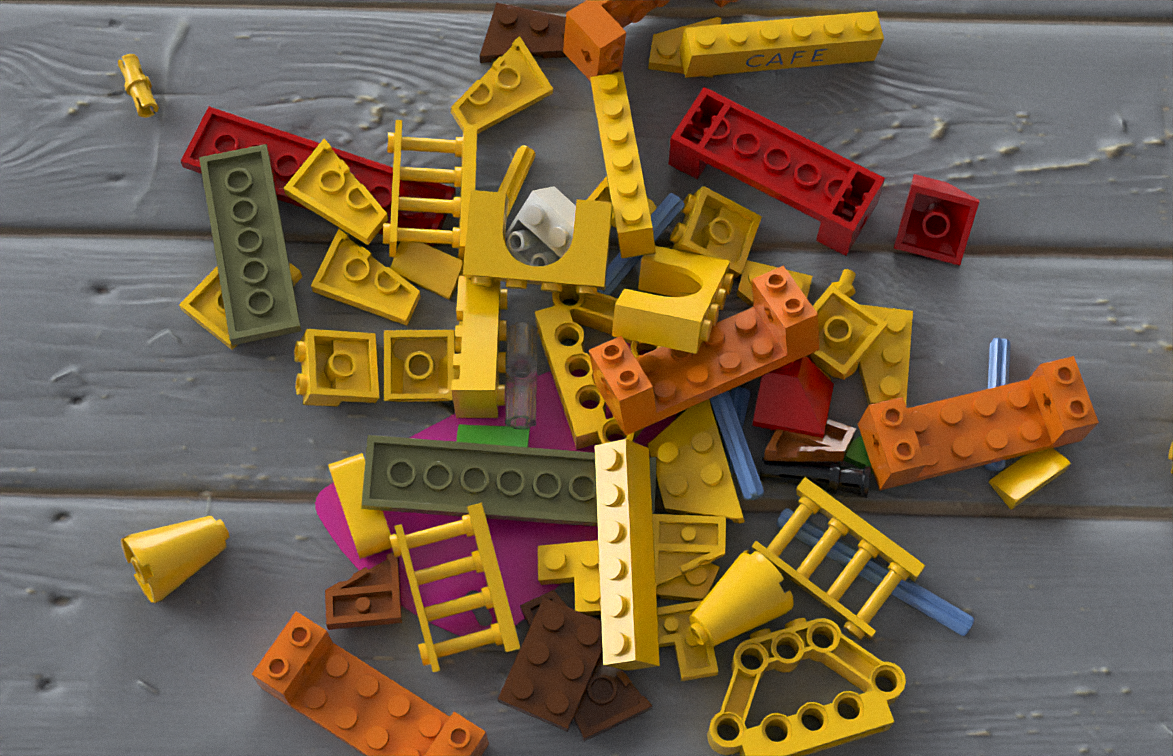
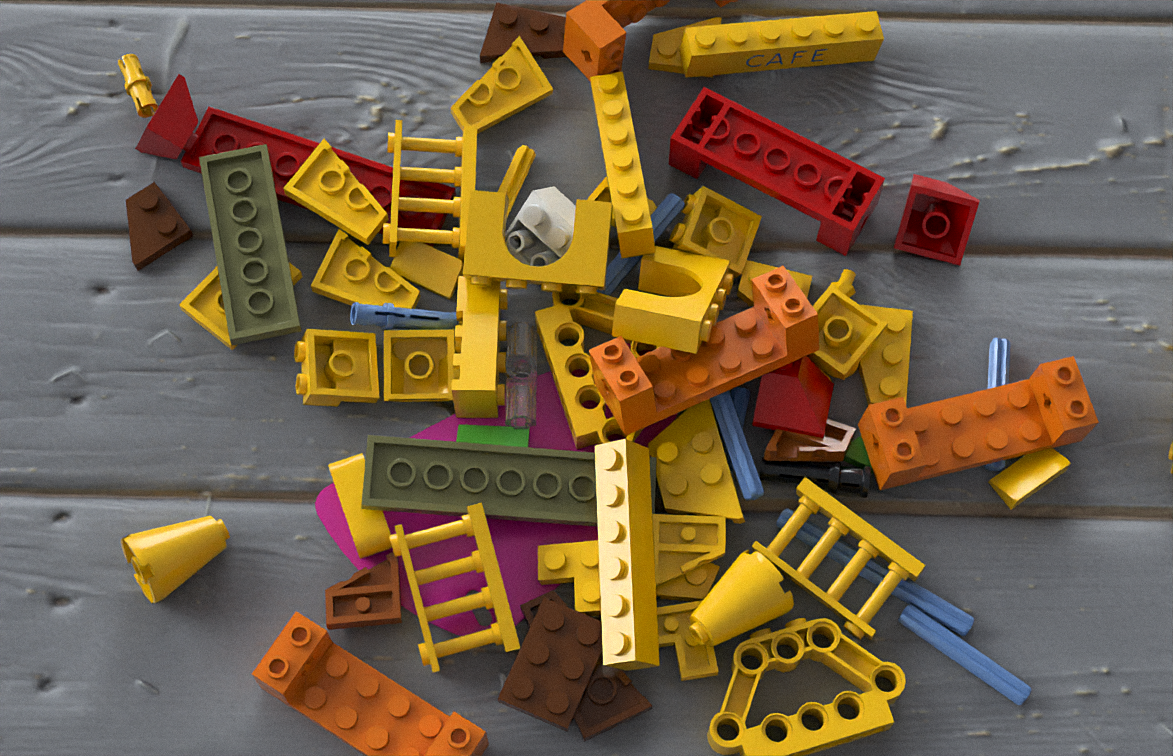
none -> reddish brown wing [126,182,193,271]
none -> red slope [135,74,198,160]
none -> medium blue pin [350,302,458,330]
none -> medium blue axle [898,604,1032,705]

